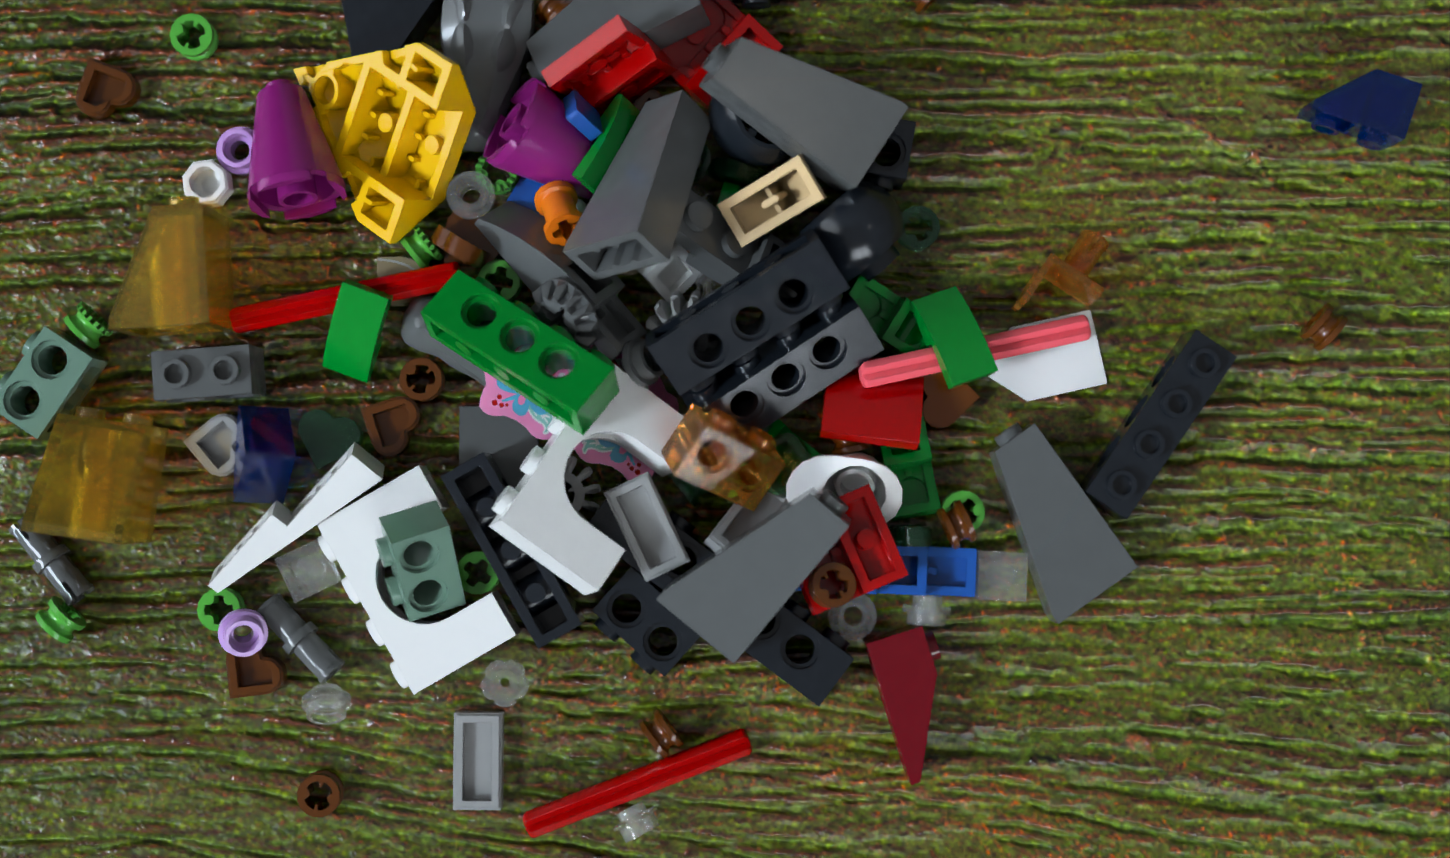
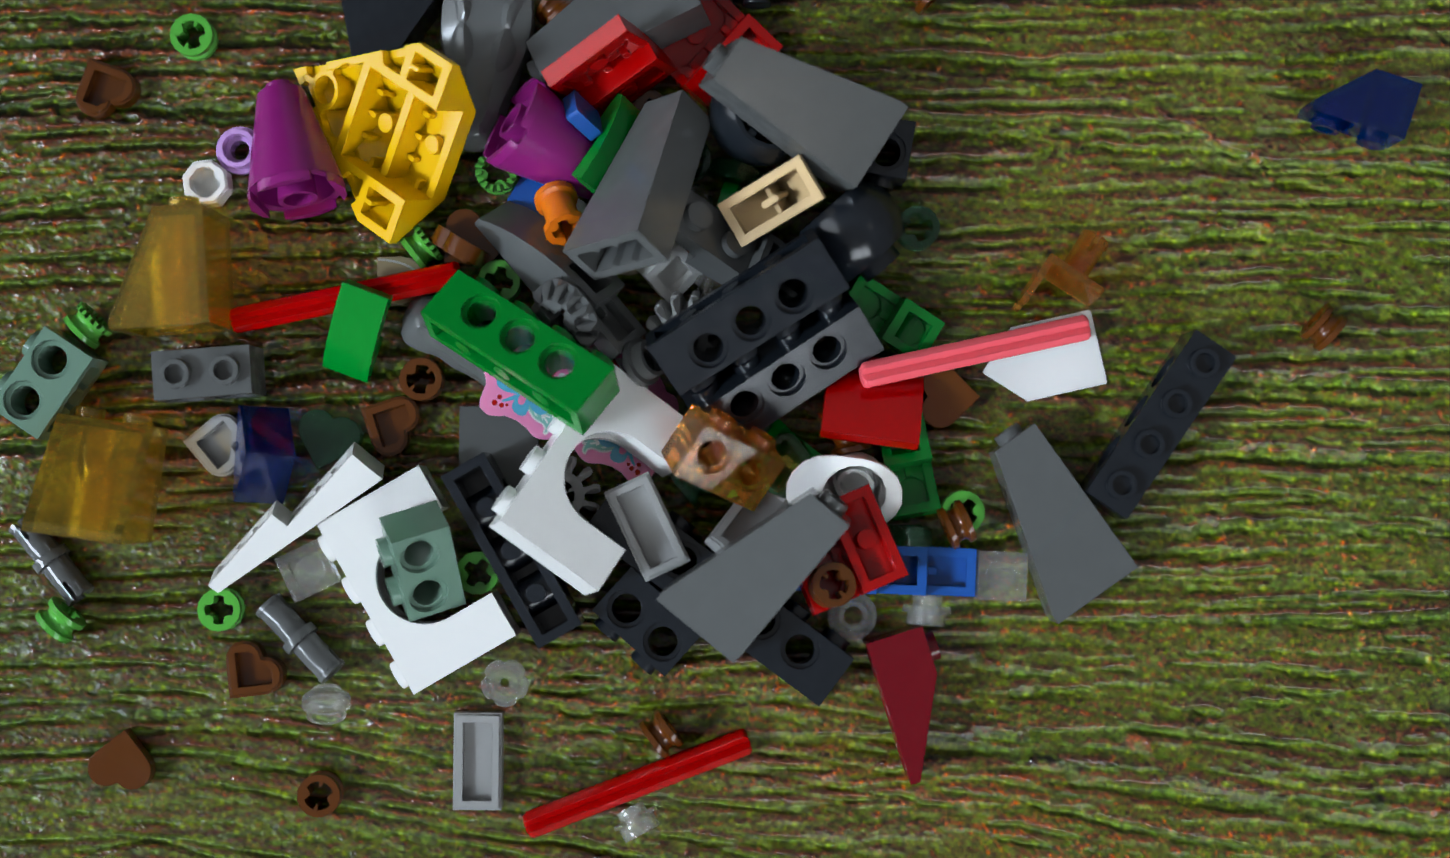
lavender plate [218,609,268,657] -> none
clear plate [446,171,495,220] -> none
green slope [910,286,998,389] -> none
none -> reddish brown tile [87,728,156,790]

